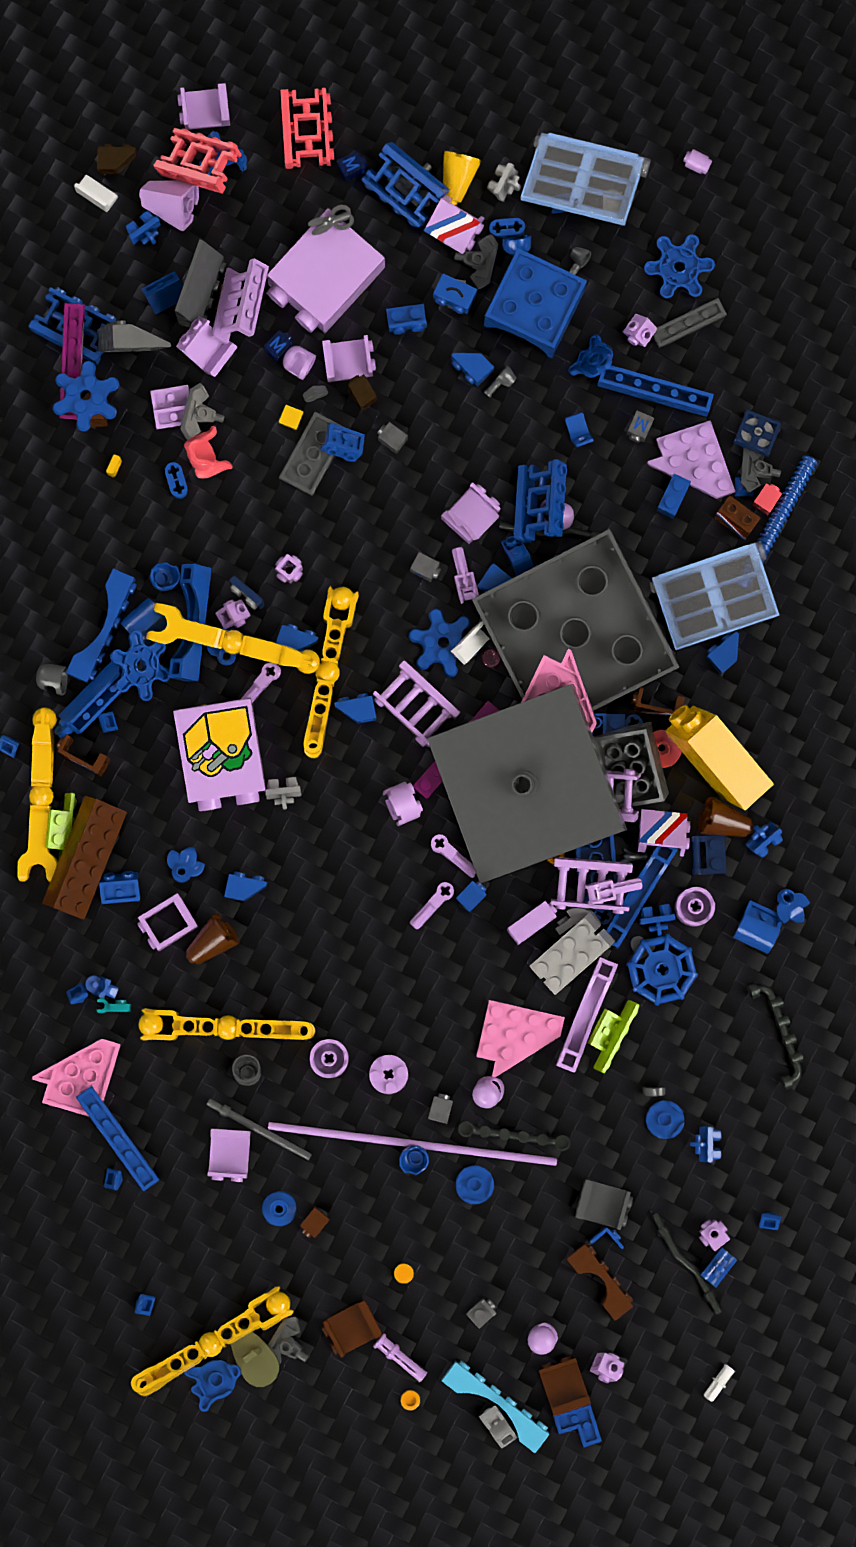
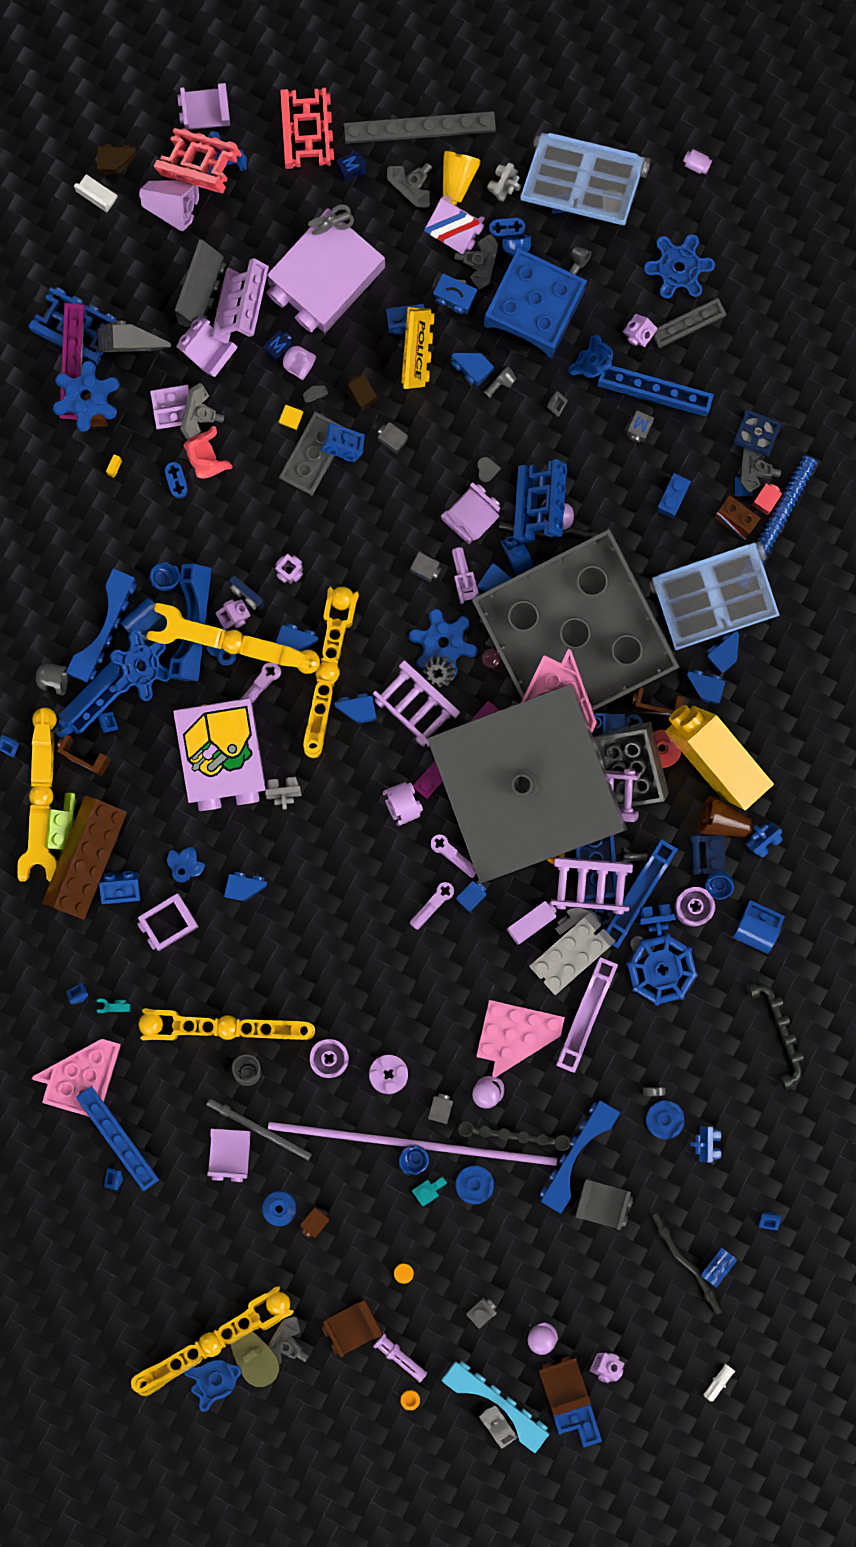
blue hips [85,975,118,999] -> none
blue hips [126,211,161,245] -> none
blue slope [135,1294,156,1316] -> none
blue panel [141,271,183,314] -> none
reddish brown cone [186,913,240,965] -> none
lavender panel [322,335,376,382] -> none
blue fence [361,142,450,227] -> none
white panel [451,621,490,665] -> none
blue bracket [565,412,594,447] -> none
reddish brown arch [566,1244,633,1321] -> none
lavender connector [585,878,642,905] -> none
lime bracket [587,1000,640,1073] -> none
blue bracket [589,1226,624,1249] -> none
panel [638,809,690,856] -> none
lavender wing [647,421,735,499] -> none
lavender brick [699,1219,730,1251] -> none
blue plate [776,889,810,924] -> none
none -> dark grey plate [344,112,496,144]
none -> yellow piece [401,307,434,389]
none -> teal plate [412,1176,447,1207]
none -> dark grey gear [423,654,456,687]
none -> dark grey tile [477,457,501,483]
none -> blue arch [539,1101,620,1213]
none -> dark grey slope [547,391,568,417]
none -> blue slope [686,670,725,705]
none -> blue hair [705,871,734,900]

